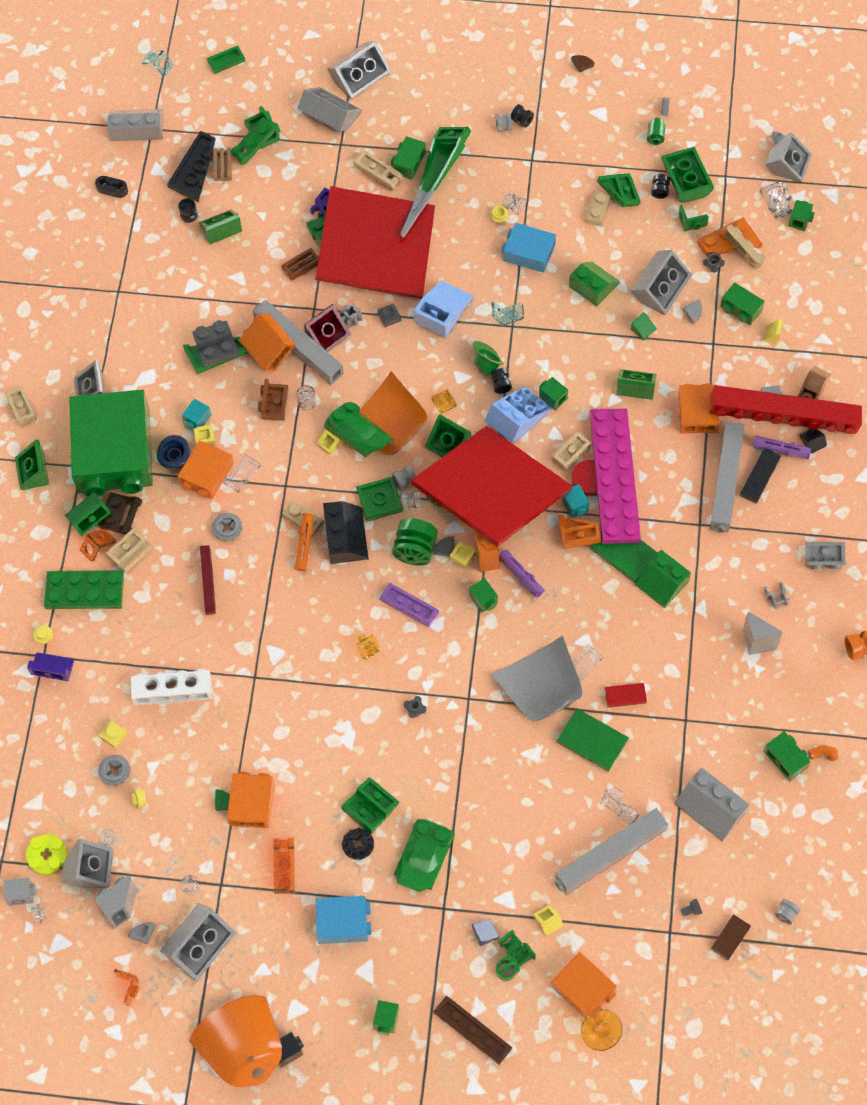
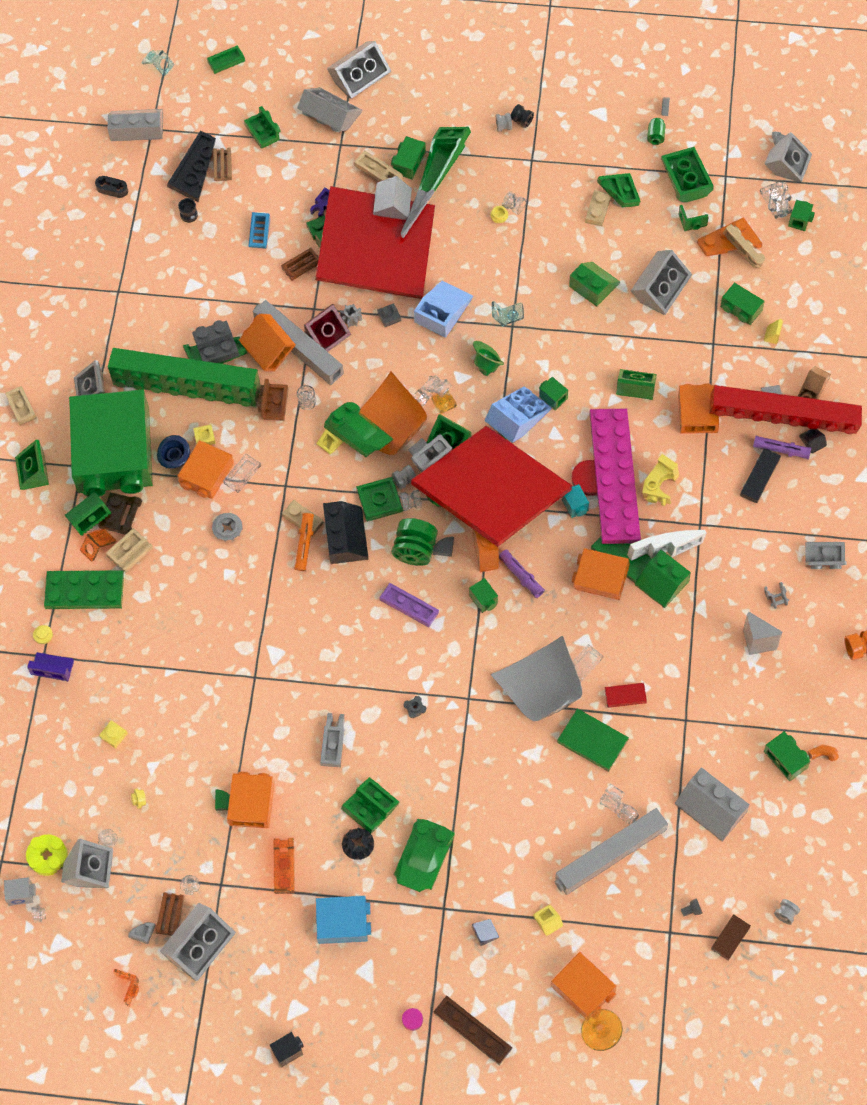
light grey slope [94,875,137,929] -> none
light grey gear [98,755,131,786] -> none
white brick [131,669,213,706] -> none
teal brick [182,398,212,430] -> none
orange piece [189,995,282,1087] -> none
green slope [199,209,242,244] -> none
dark red beam [200,545,216,615] -> none
green plate [231,117,276,165] -> none
clear yellow tile [356,633,381,661] -> none
green brick [373,1000,400,1035] -> none
light yellow plate [449,541,476,568] -> none
black wheel [491,368,512,394] -> none
green piece [496,929,536,981] -> none
dark azure brick [501,222,556,273] -> none
tan plate [552,432,591,470] -> none
orange wing [558,515,602,549] -> none
reddish brown tile [571,55,595,73] -> none
green slope [631,312,657,340] -> none
black wheel [651,174,670,199] -> none
light grey tile [683,300,702,324] -> none
dark grey plate [703,253,725,272] -> none
light grey brick [710,421,745,533] -> none
none -> green brick [107,348,261,407]
none -> dark orange tile [155,892,184,936]
none -> dark azure slope [249,212,270,249]
none -> light grey hinge [320,713,345,767]
none -> light grey slope [373,176,412,220]
none -> dark pink tile [402,1008,423,1031]
none -> light grey tile [408,434,453,472]
none -> clear piece [413,375,452,407]
none -> orange brick [572,548,630,600]
none -> white slope [627,530,707,560]
none -> light yellow tile [642,454,679,506]

